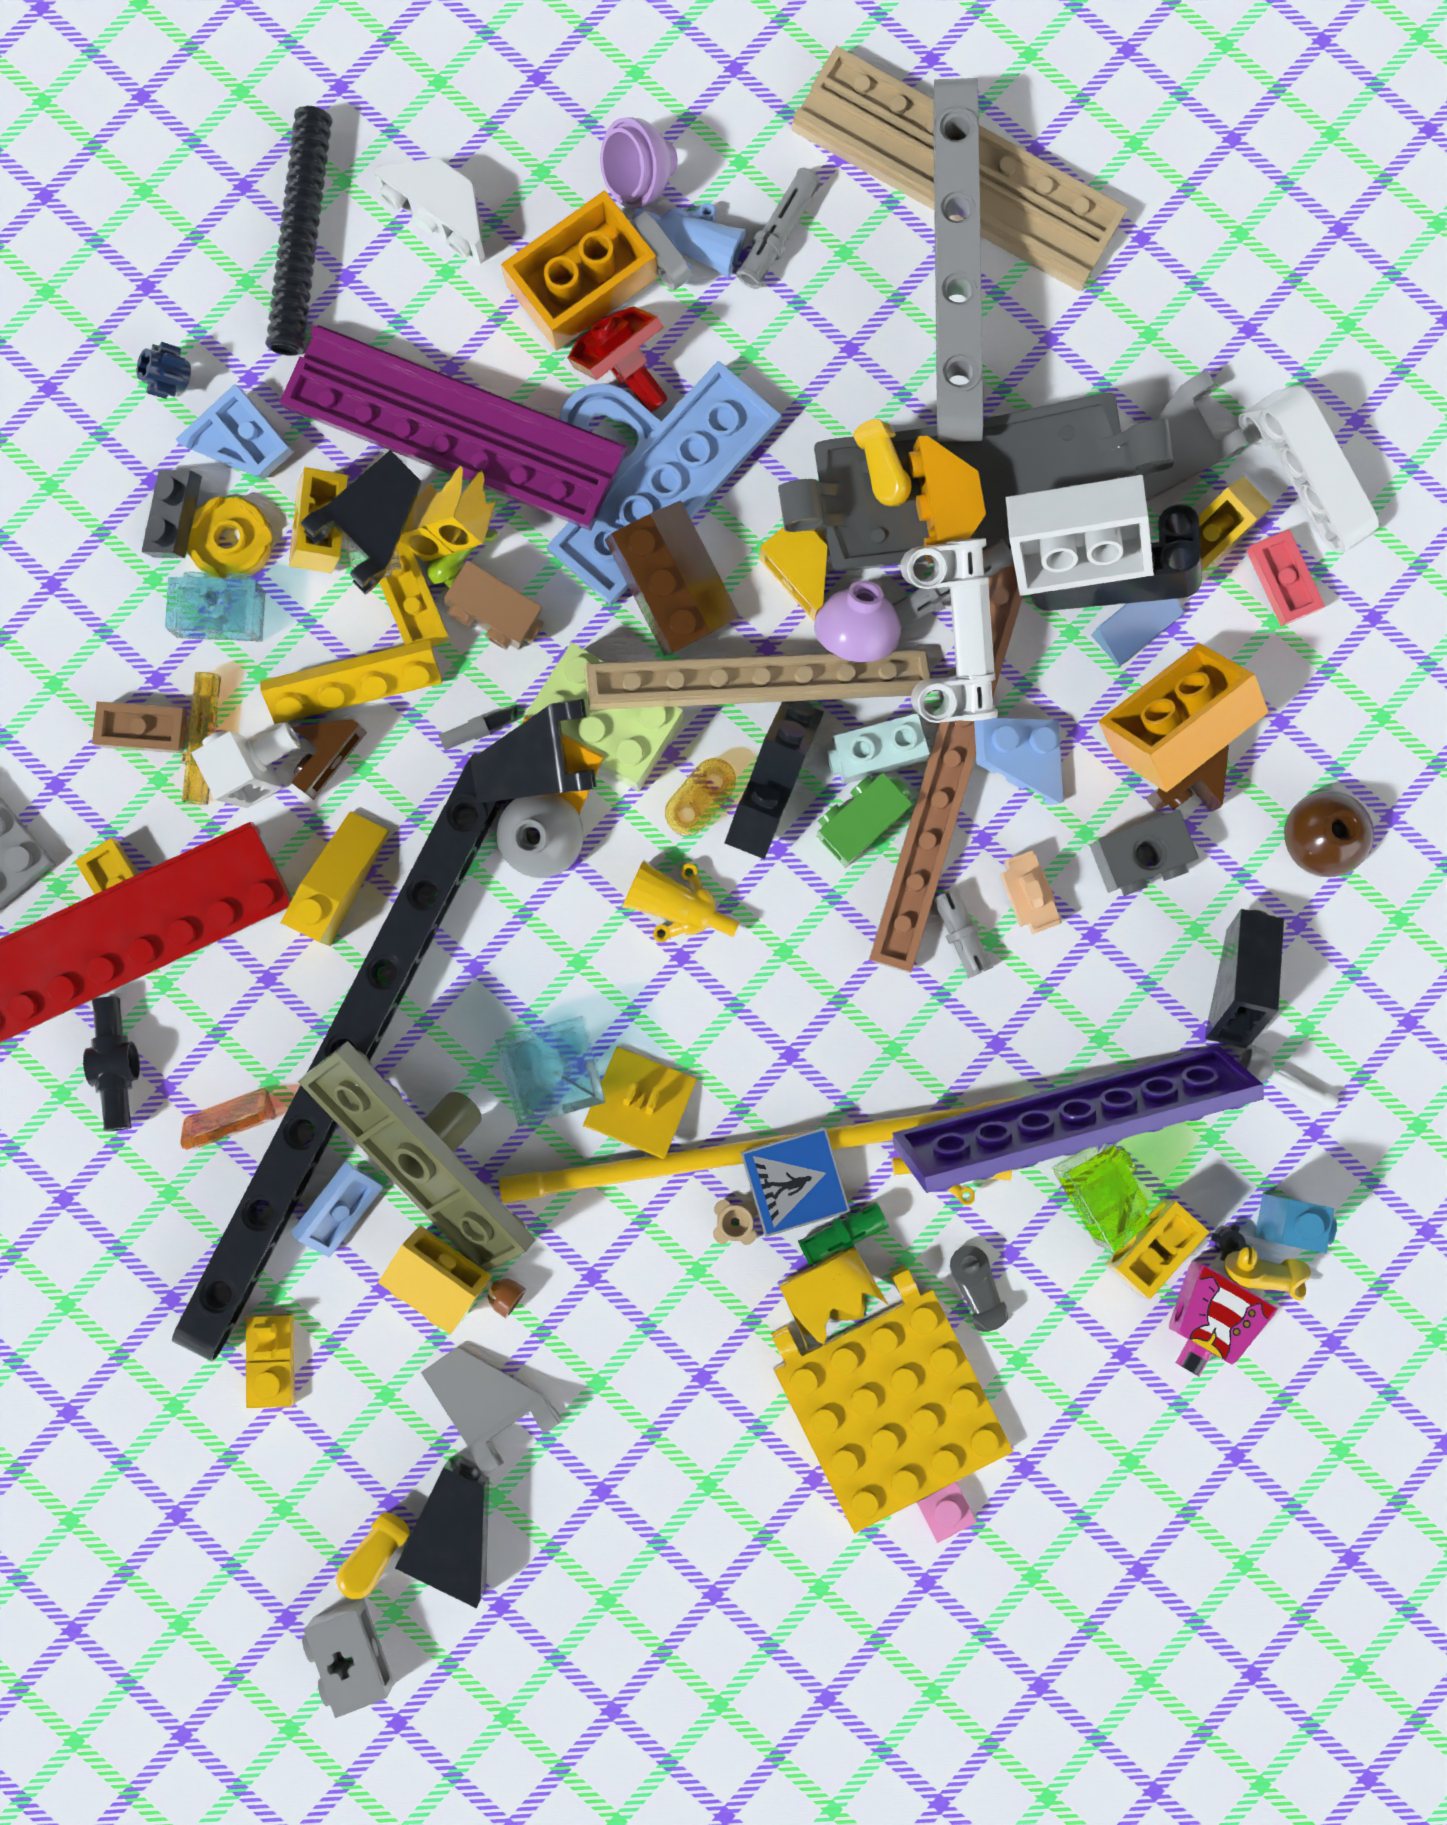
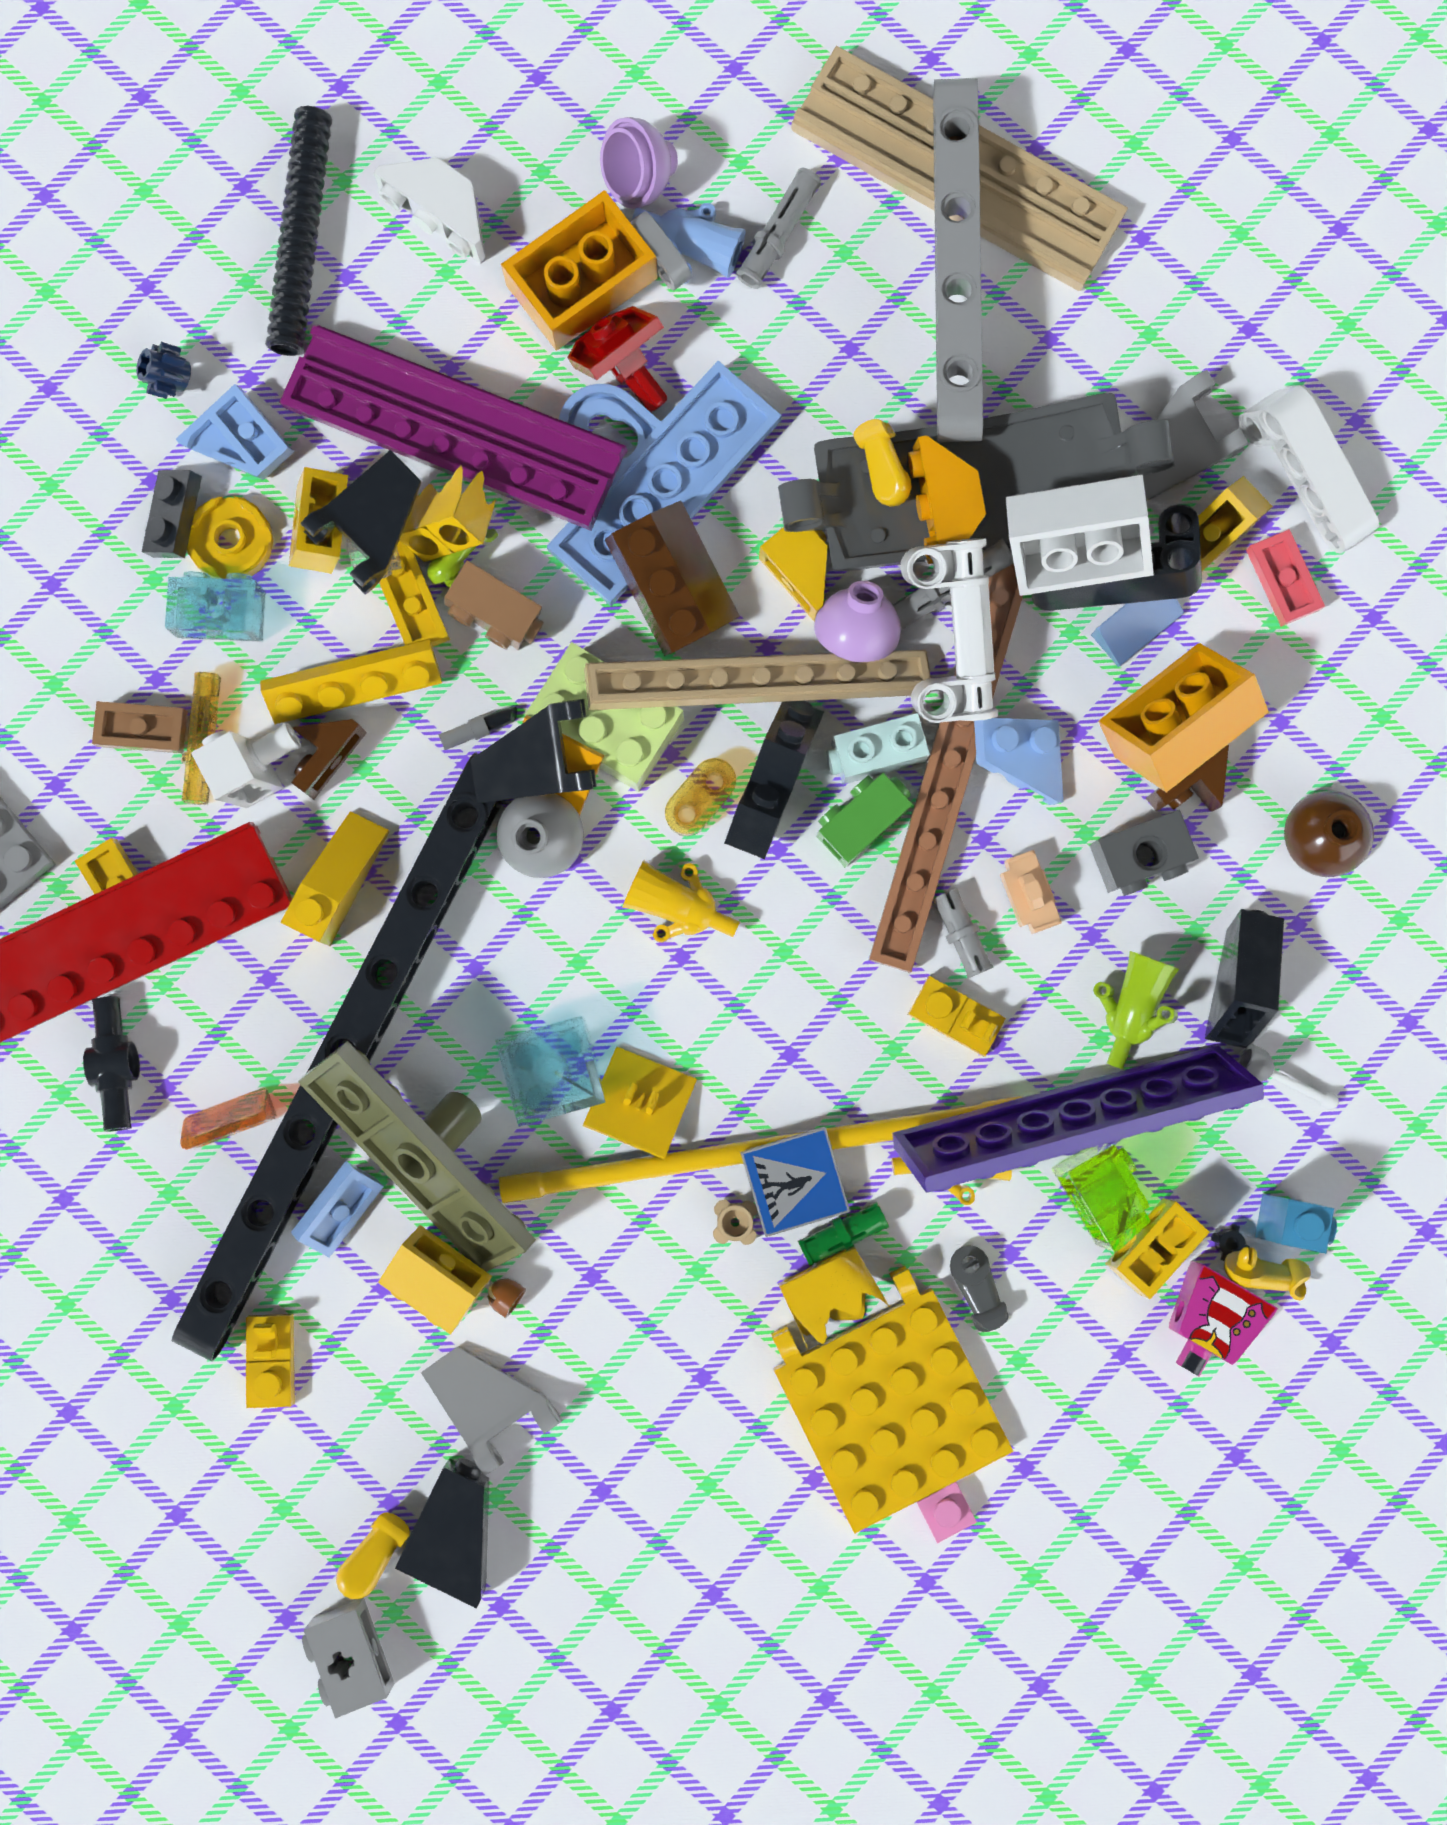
none -> yellow plate [907,976,1006,1057]
none -> lime piece [1093,951,1179,1069]

